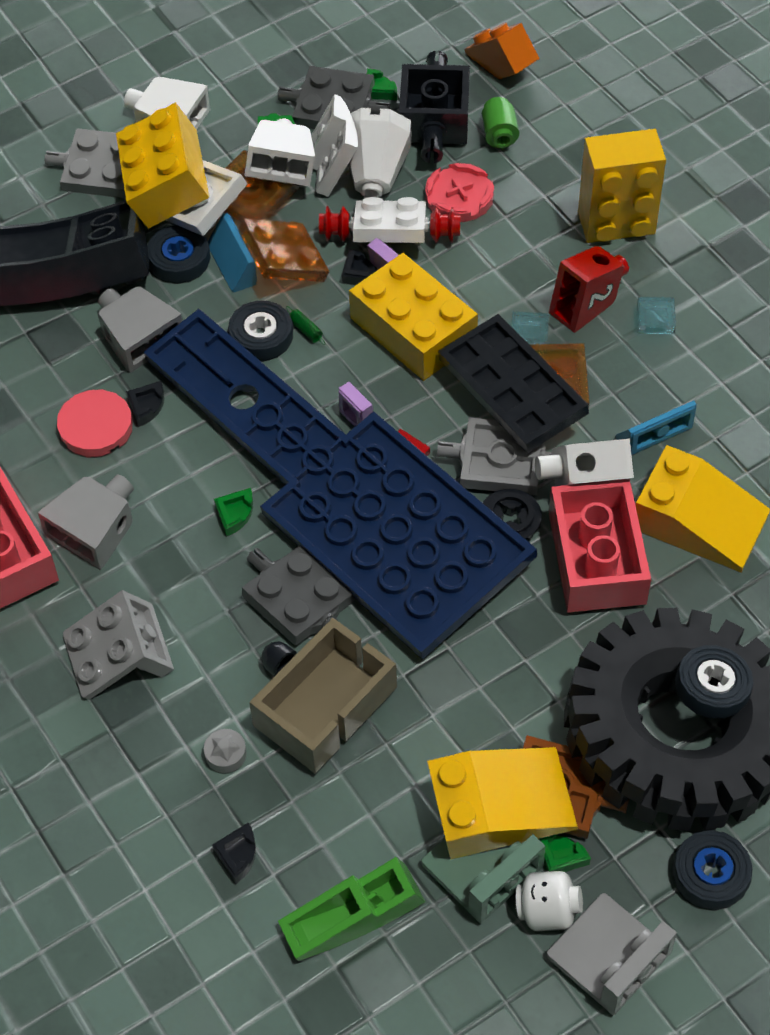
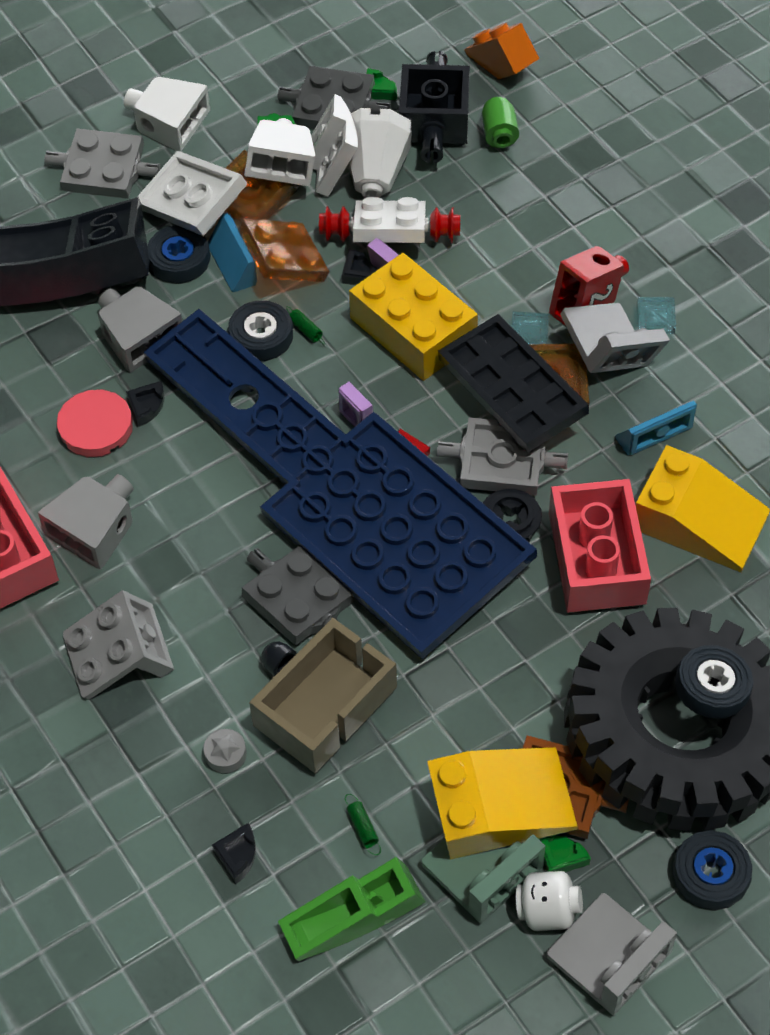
yellow brick [116,102,210,229] -> none
green tile [214,488,253,537] -> none
coral tile [425,163,494,222] -> none
white torso [535,438,634,486] -> none
yellow brick [578,128,666,243] -> none
none -> green piece [345,794,381,855]
none -> light grey bracket [560,303,670,373]

